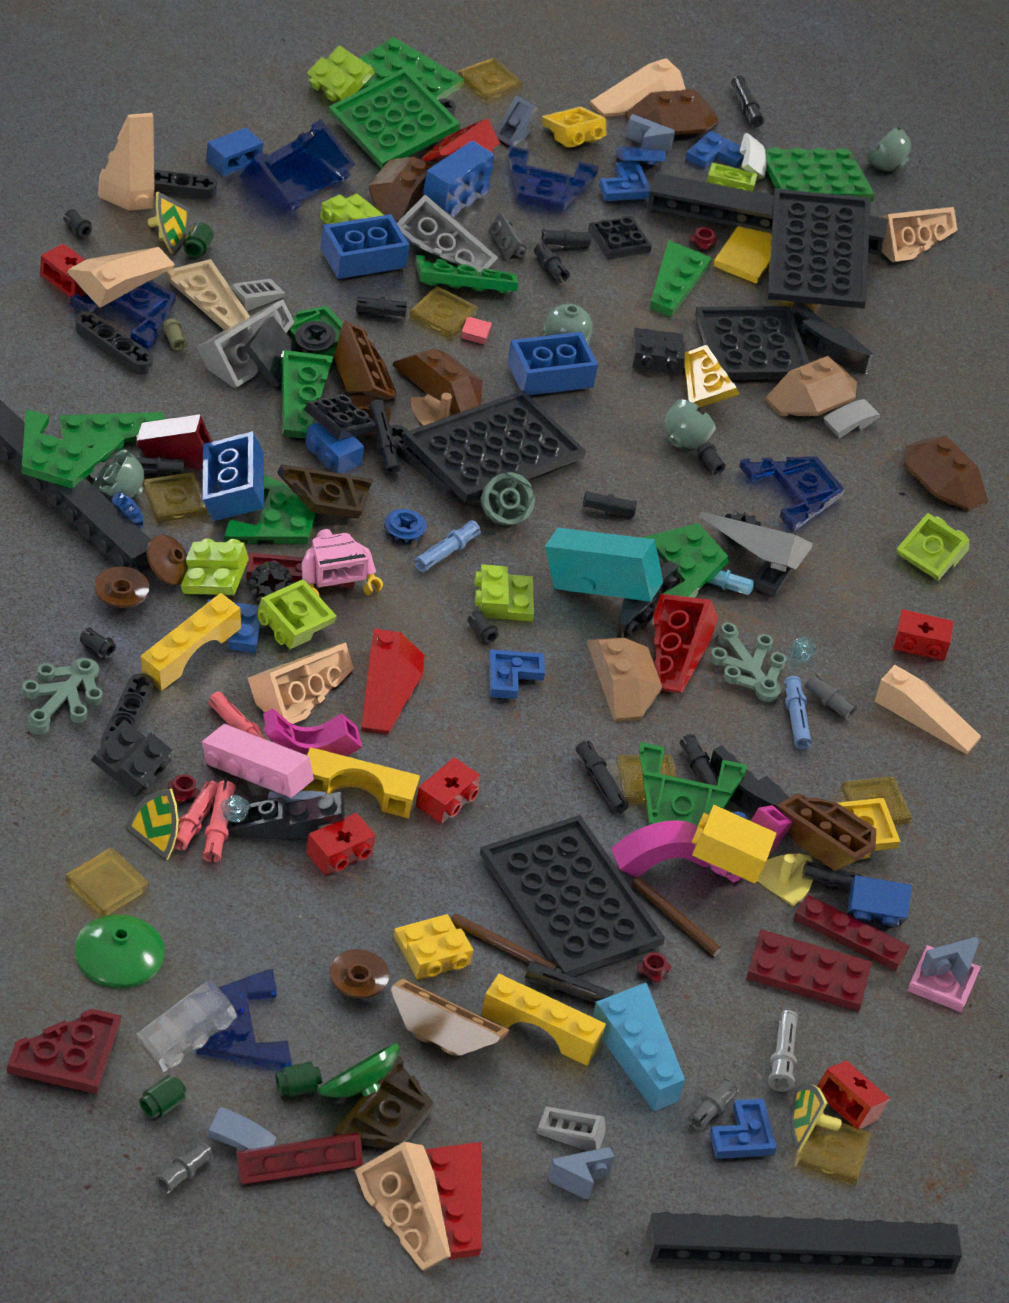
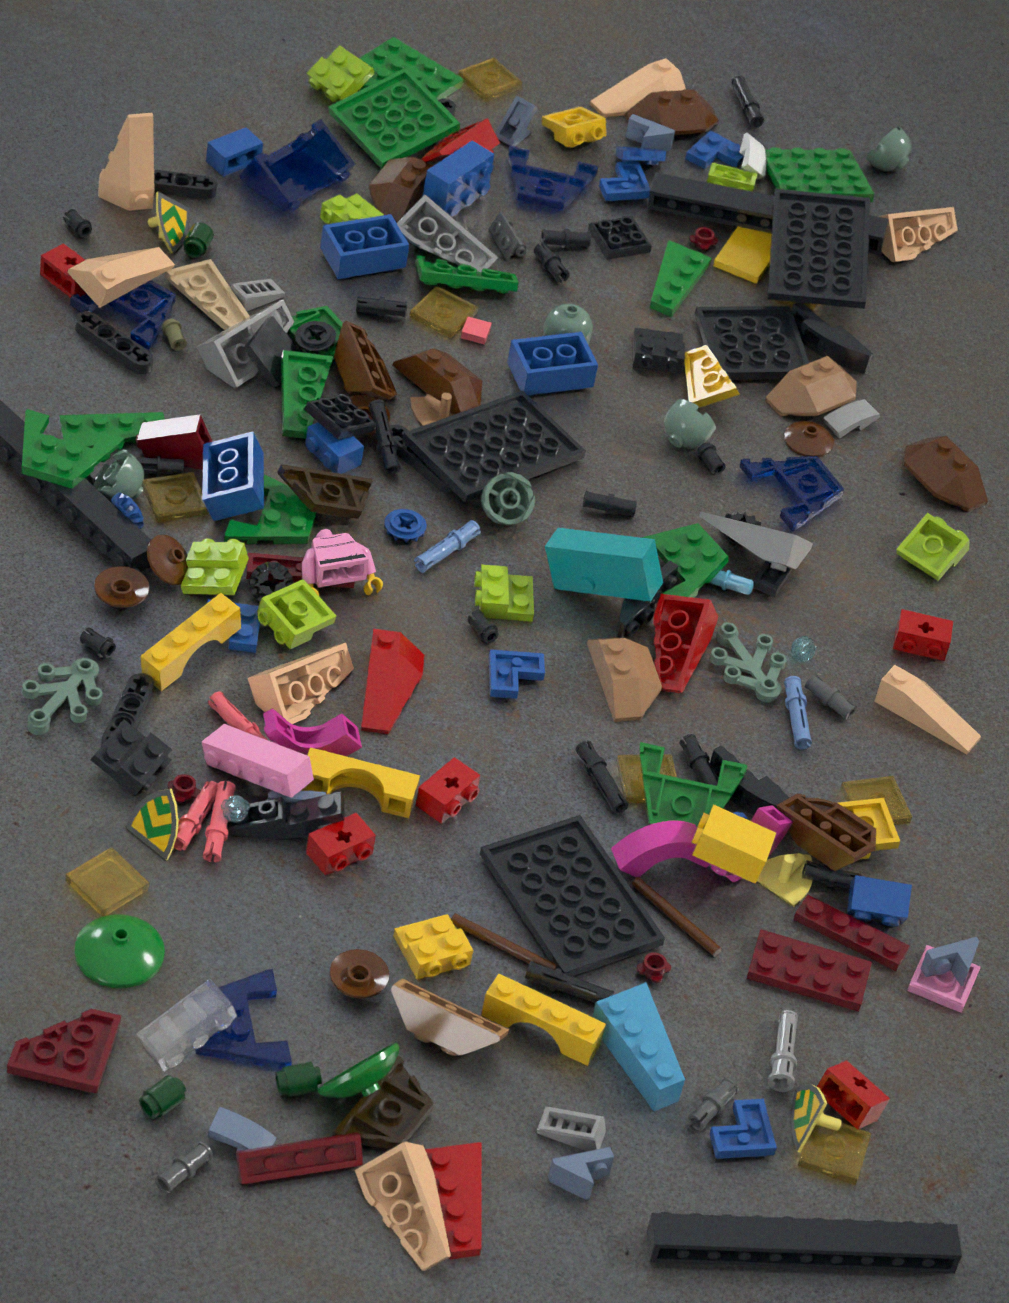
none -> reddish brown dish [784,421,834,458]

